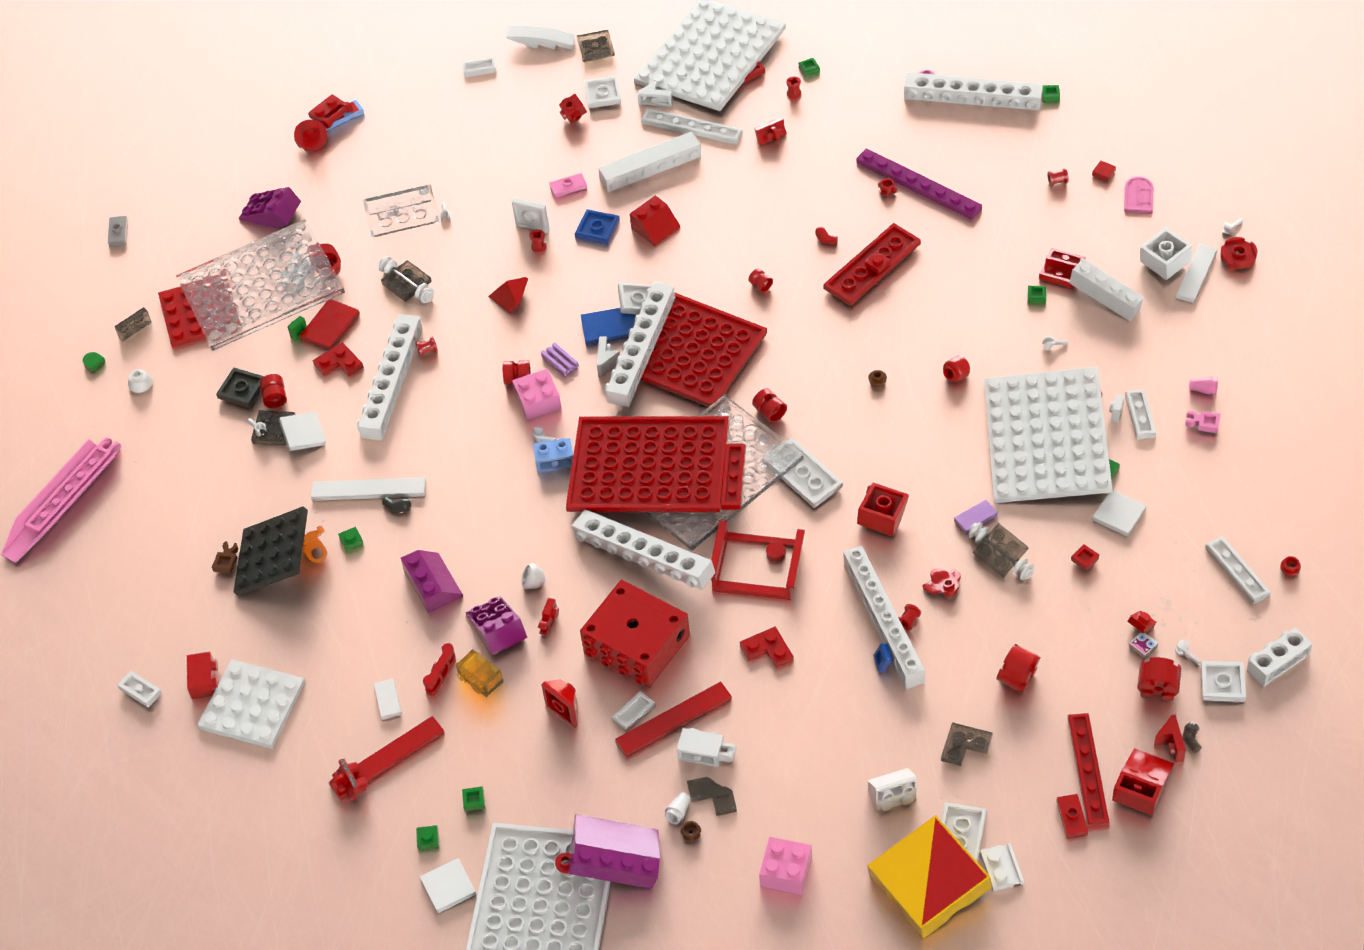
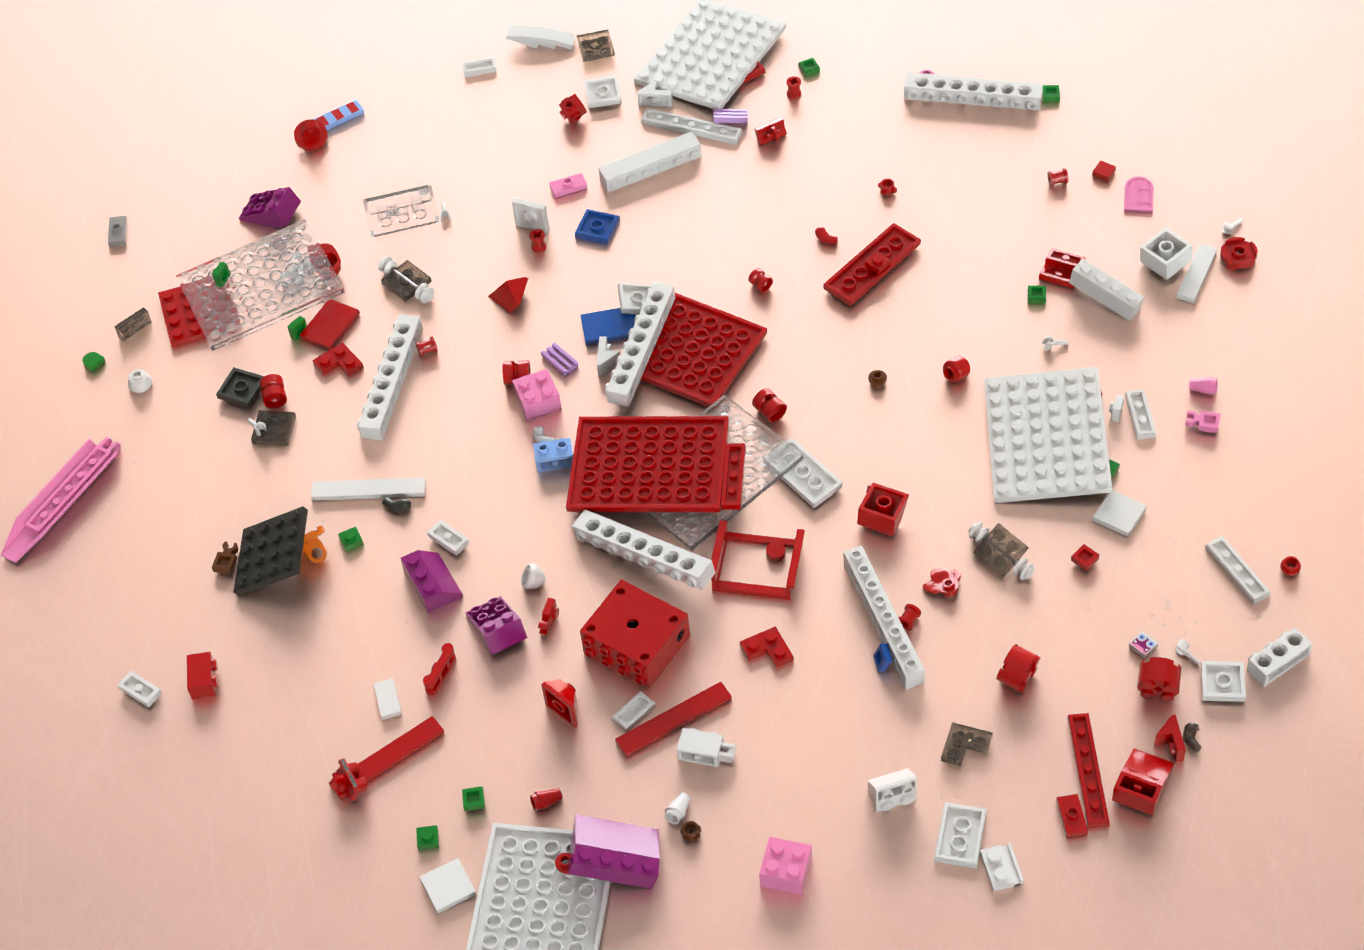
white plate [197,659,305,749] -> none
white tile [279,412,326,451] -> none
red plate [308,94,353,129] -> none
clear yellow brick [456,649,504,698] -> none
red slope [629,195,680,246] -> none
clear smoke tile [687,777,737,816] -> none
magenta plate [856,148,982,220] -> none
yellow tile [867,815,992,939] -> none
lavender tile [954,500,998,534] -> none
red plate [1127,611,1157,633] -> none
none -> green plate [212,261,231,288]
none -> white plate [427,520,469,556]
none -> red cone [530,788,563,811]
none -> lavender tile [713,109,748,123]

